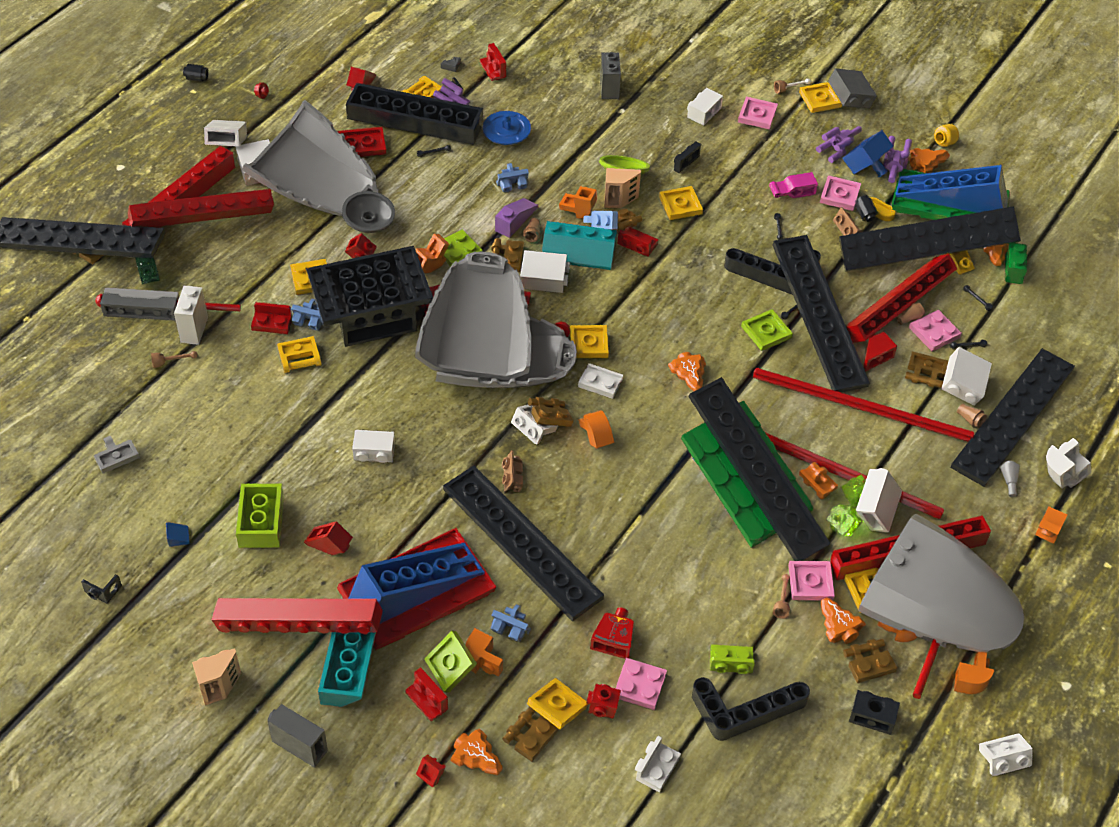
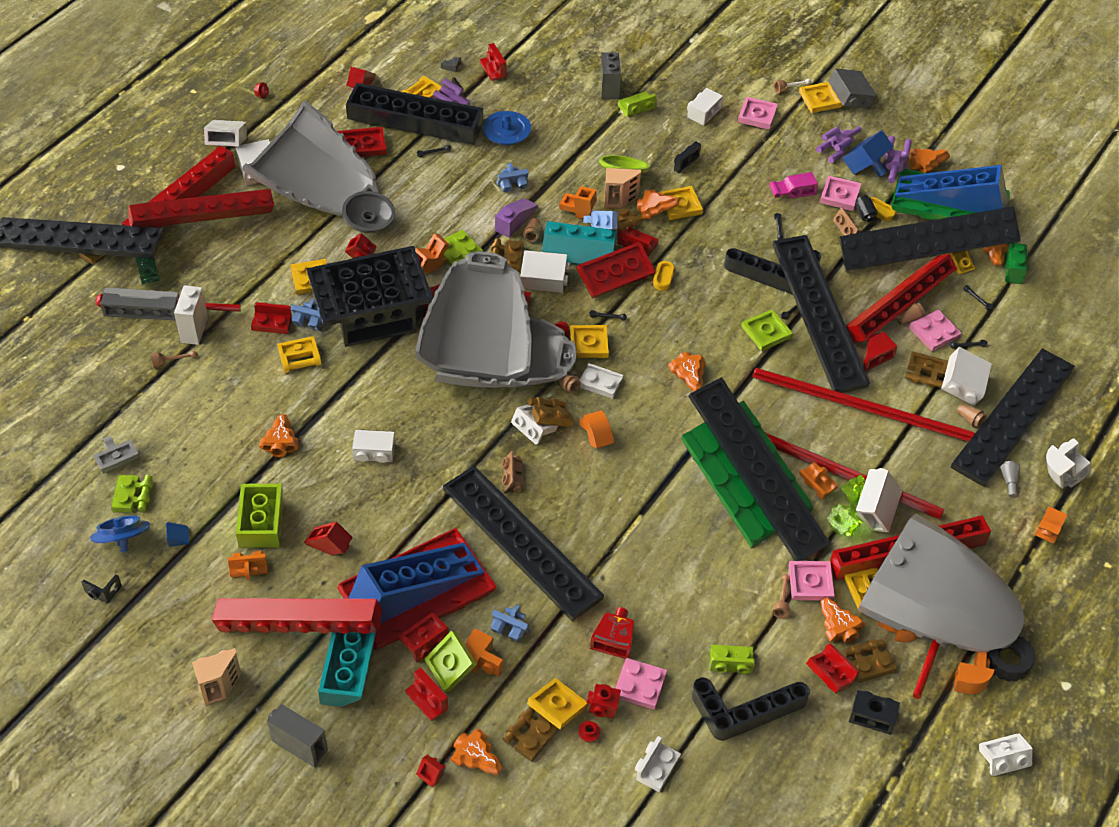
black brick [183,64,209,82] -> none
yellow head [934,124,959,147] -> none
none -> blue piece [90,515,150,553]
none -> lime plate [111,475,153,513]
none -> orange hips [228,551,268,580]
none -> orange rock [259,414,299,457]
none -> red bracket [399,612,449,663]
none -> medium nougat cone [557,373,581,393]
none -> red plate [576,242,656,299]
none -> red plate [578,721,600,743]
none -> black hinge [589,310,627,321]
none -> lime bracket [618,91,657,117]
none -> orange rock [637,190,679,220]
none -> yellow tile [653,261,675,291]
none -> red bracket [806,643,859,694]
none -> black tyre [987,636,1035,682]

